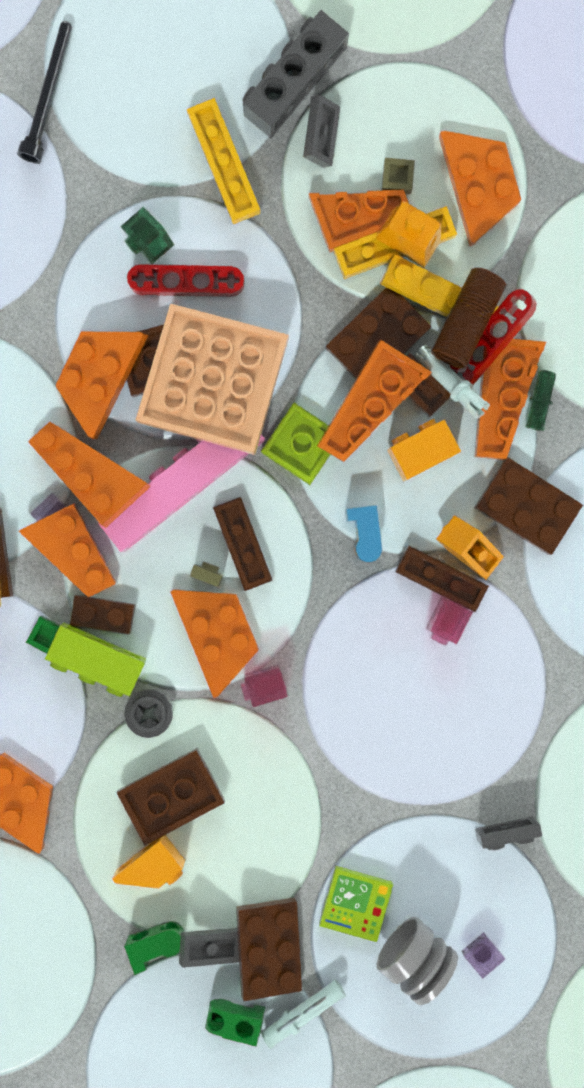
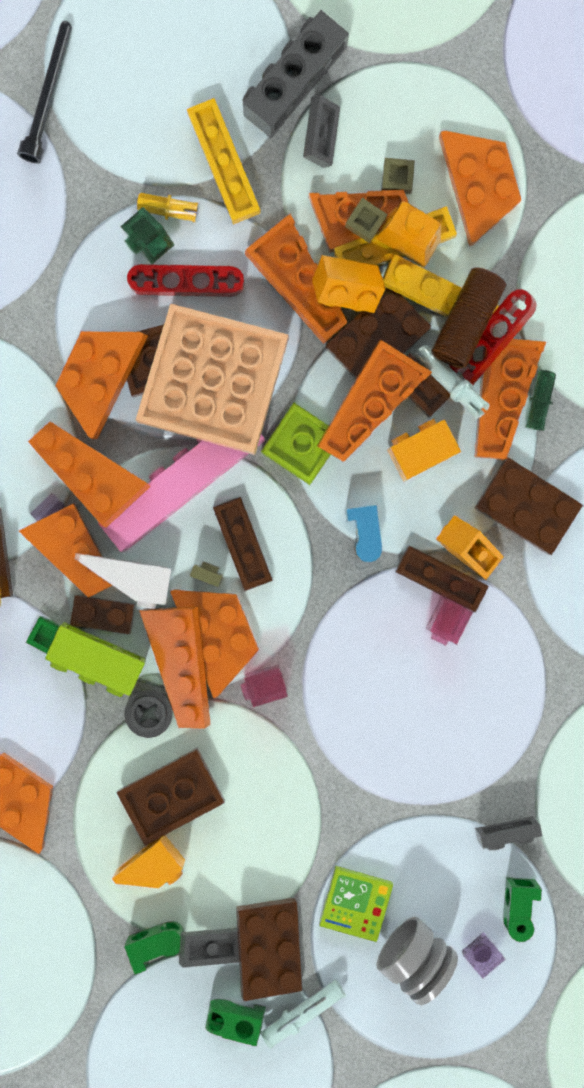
none -> white slope [75,553,171,609]
none -> yellow axle [137,193,198,223]
none -> orange wing [140,607,211,729]
none -> orange wing [245,214,347,344]
none -> light orange brick [312,255,386,313]
none -> olive plate [345,198,388,243]
none -> green leg [503,877,542,942]

